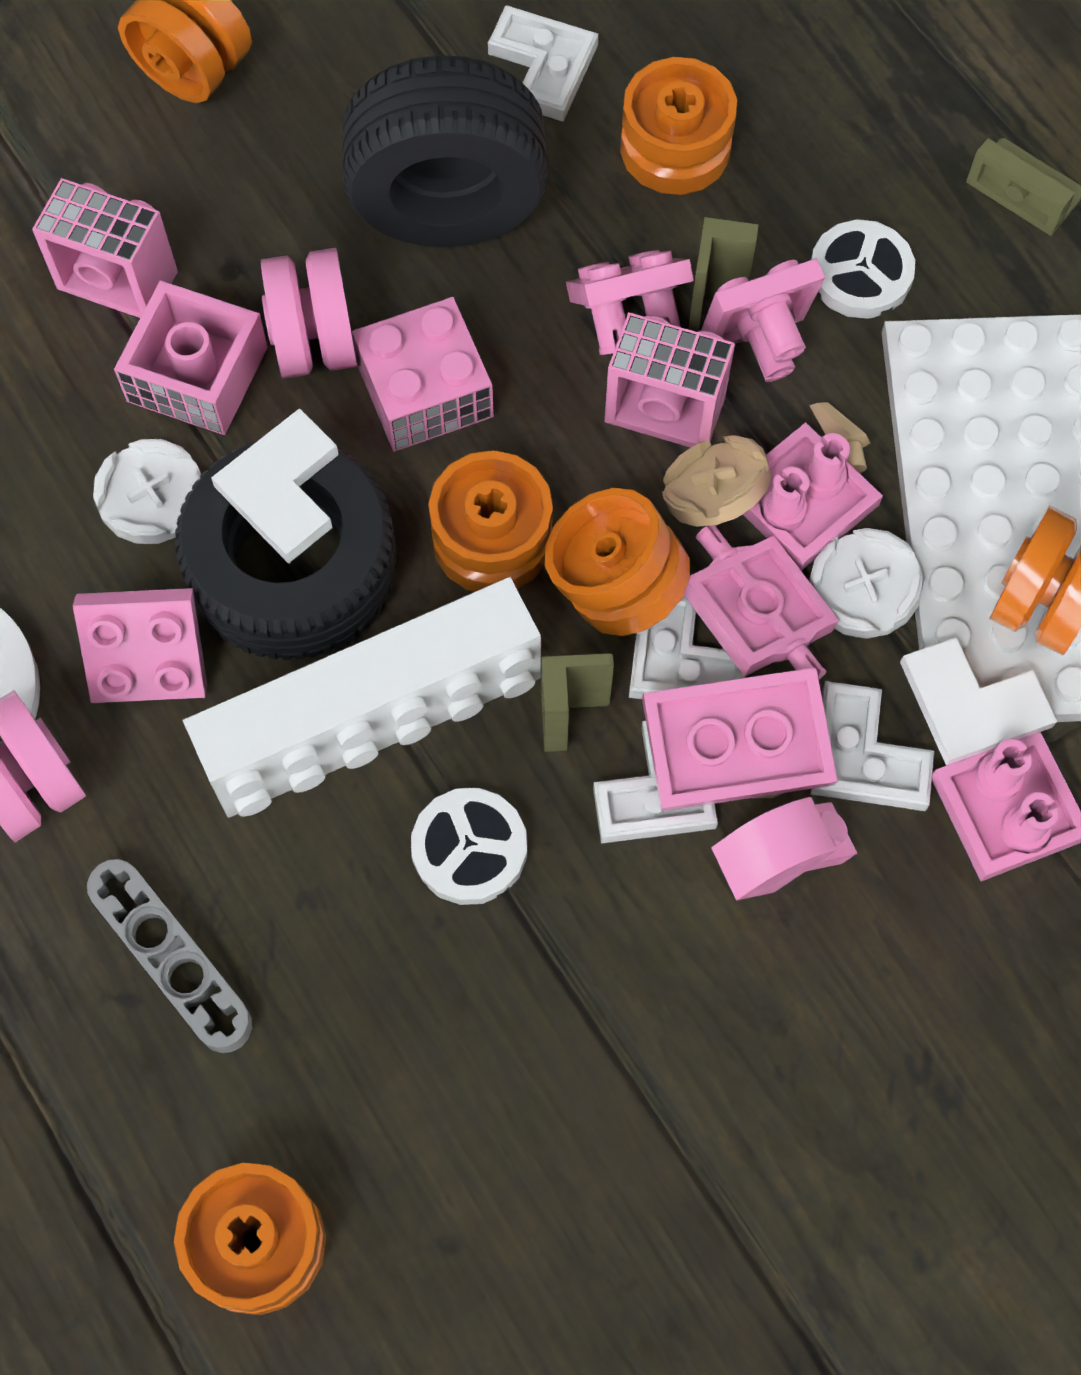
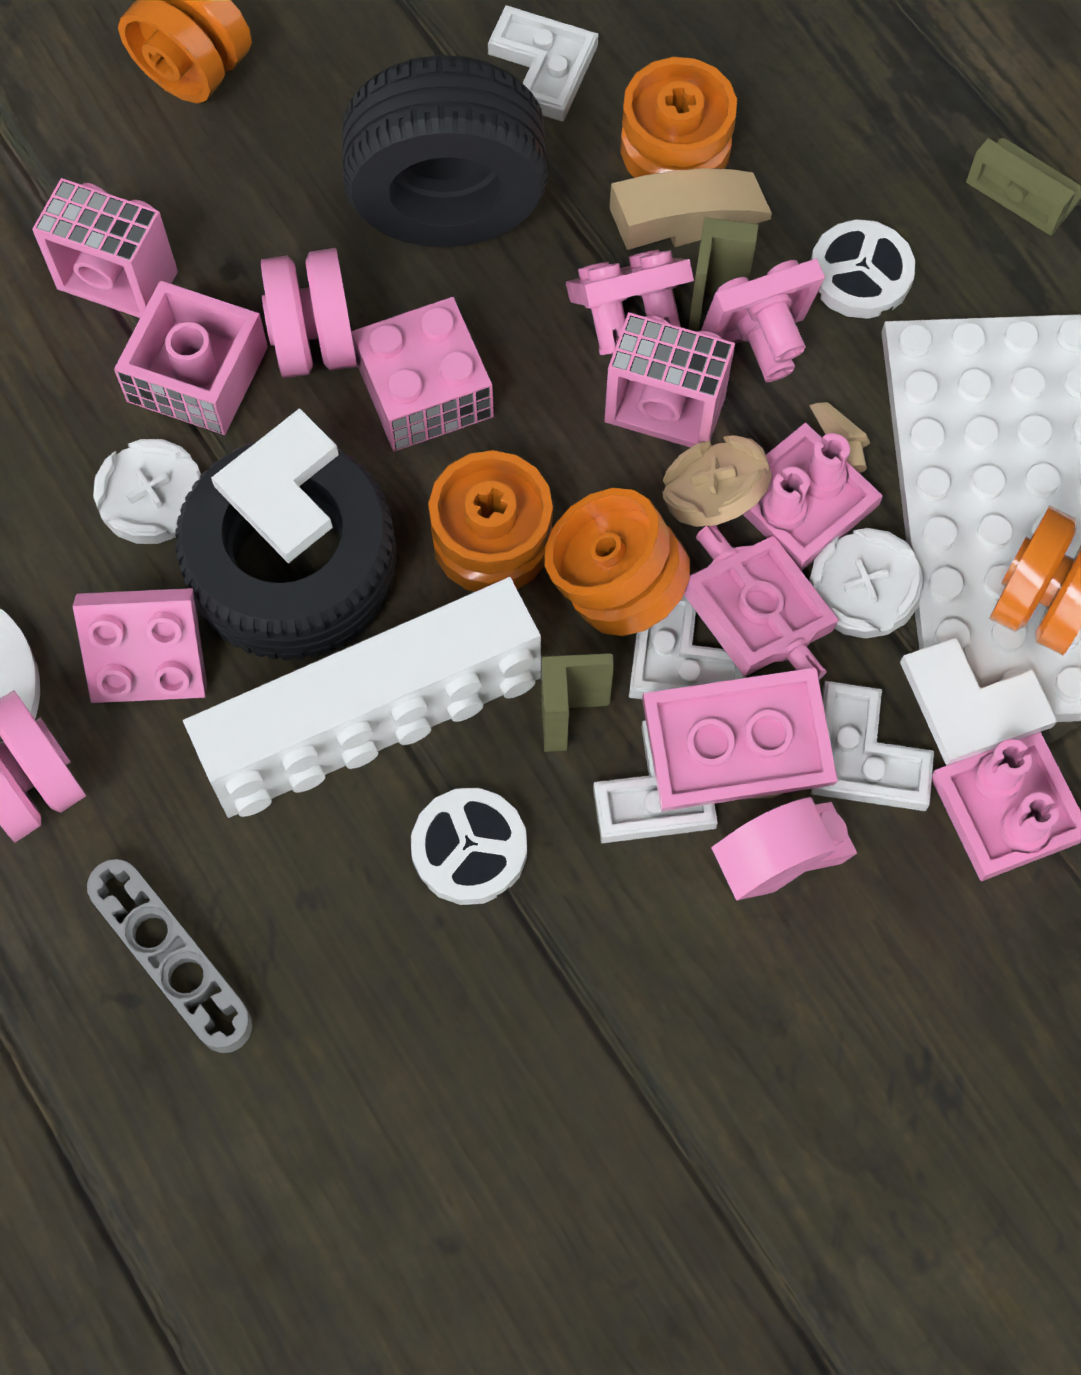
orange wheel [174,1162,326,1315] -> none
none -> tan slope [610,168,772,250]

